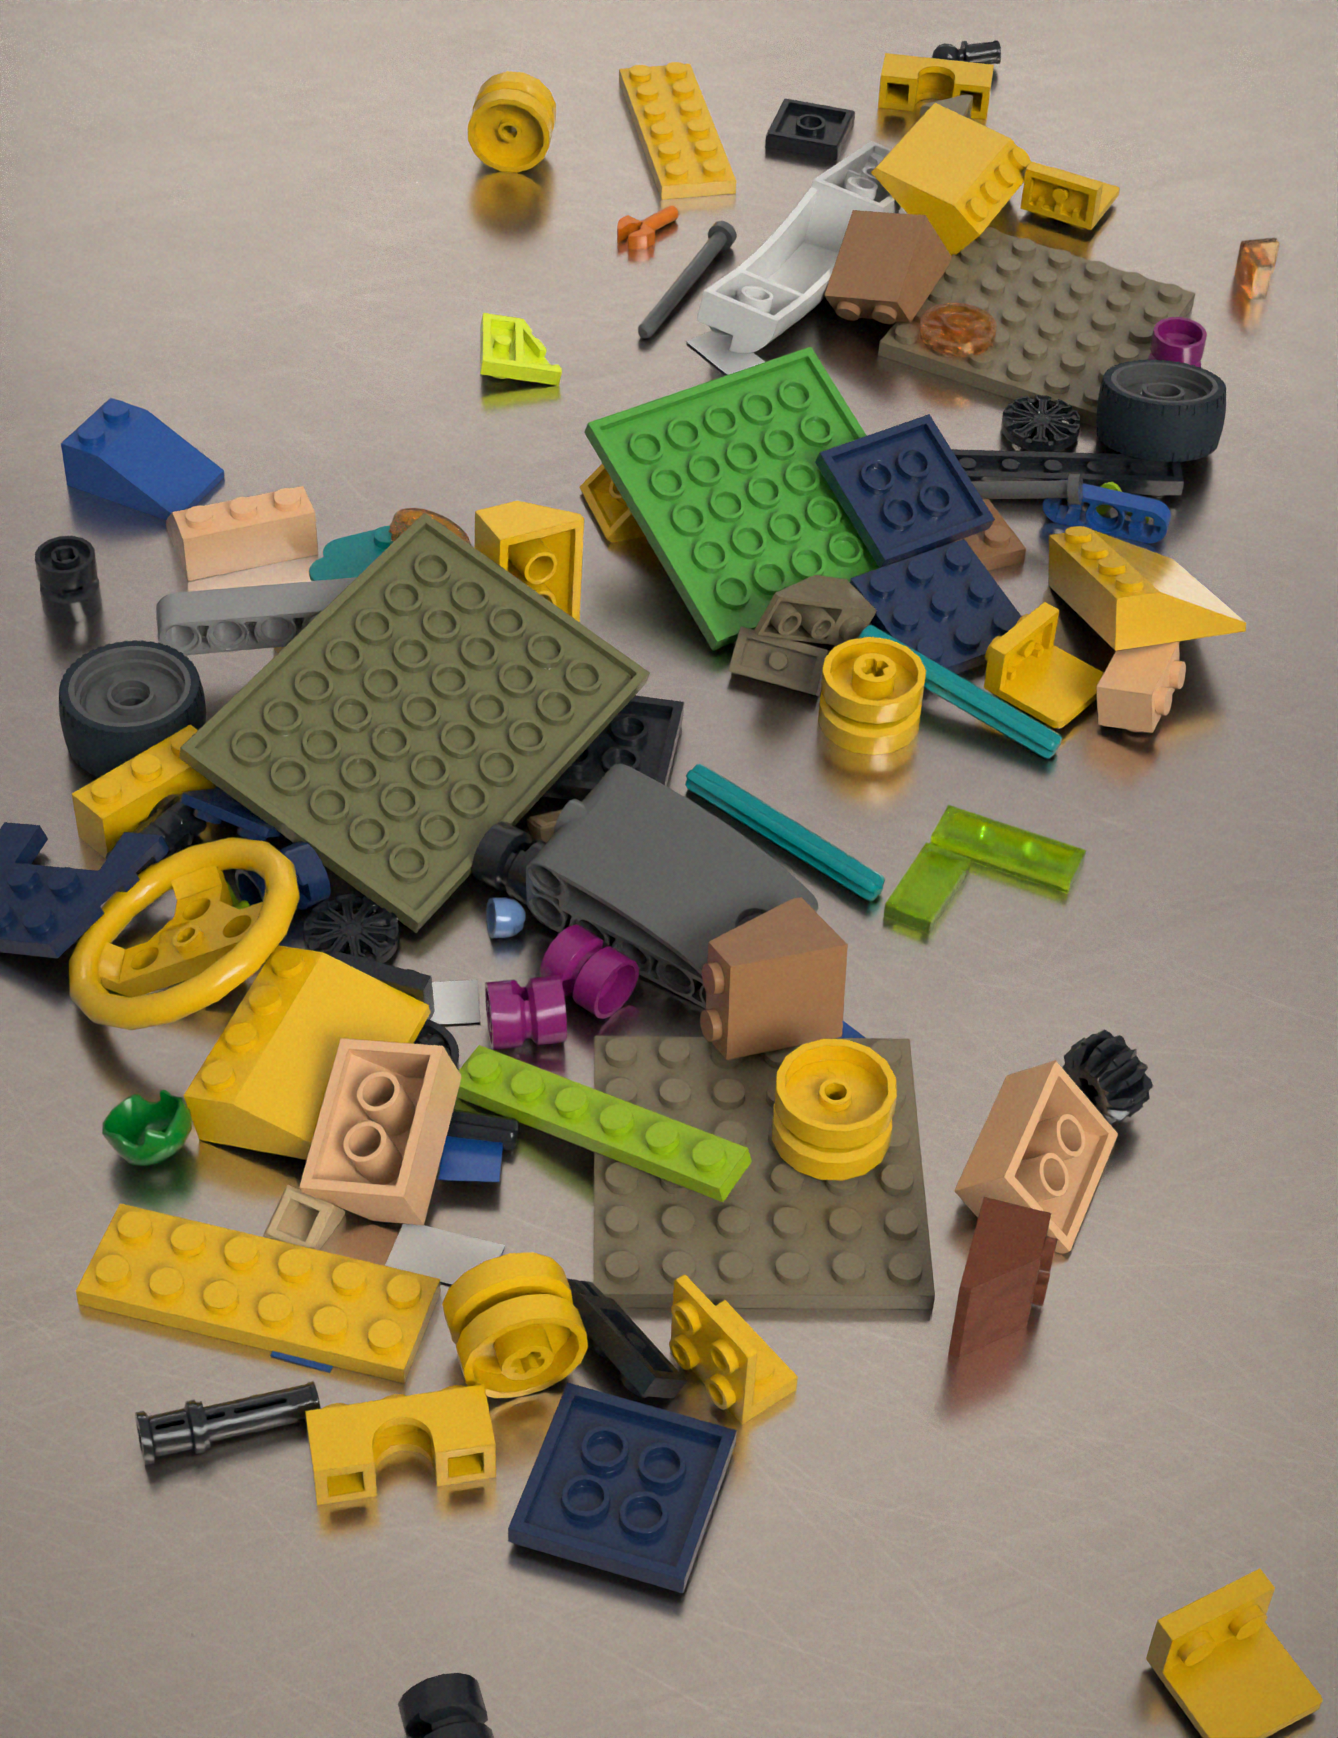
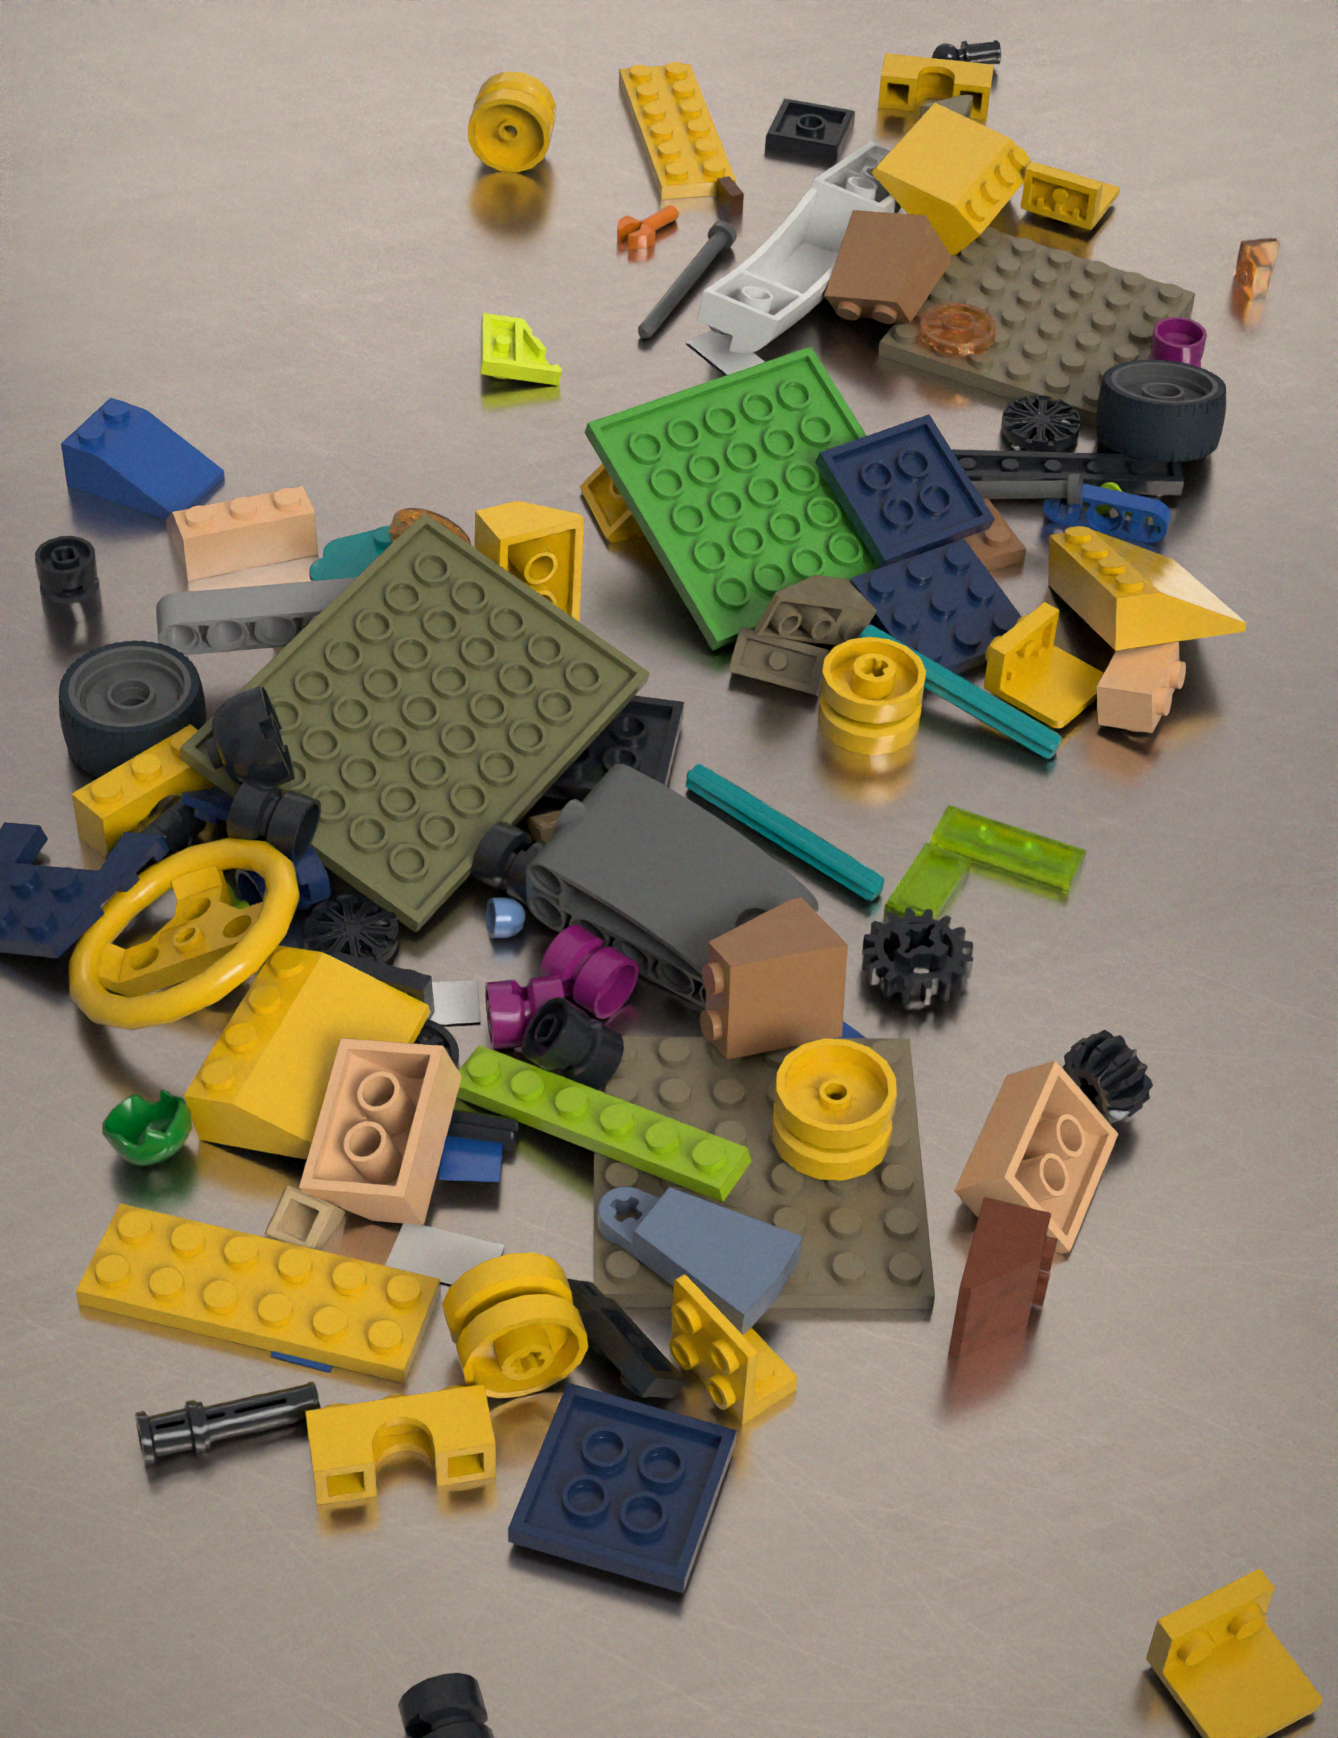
none -> black cylinder [205,685,295,786]
none -> black wheel [227,776,321,861]
none -> black wheel [522,997,624,1090]
none -> sand blue piece [597,1187,803,1335]
none -> reddish brown piece [716,176,744,216]
none -> black gear [861,907,974,1005]

